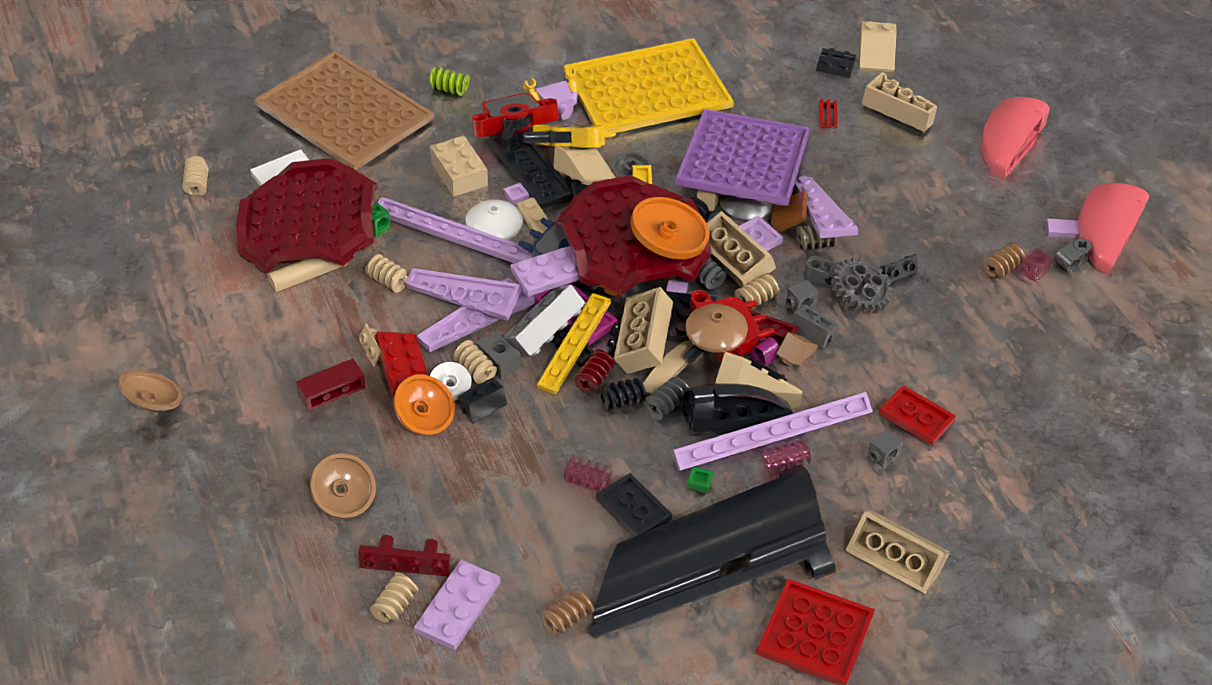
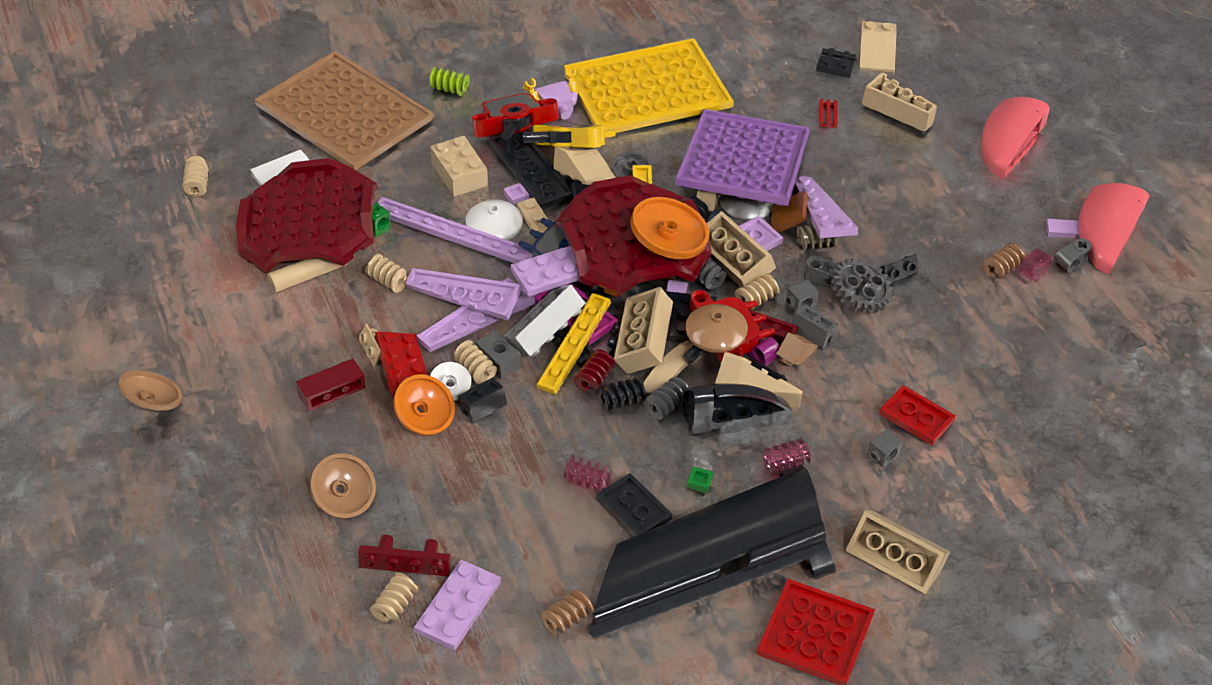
lavender plate [672,392,873,471] -> none

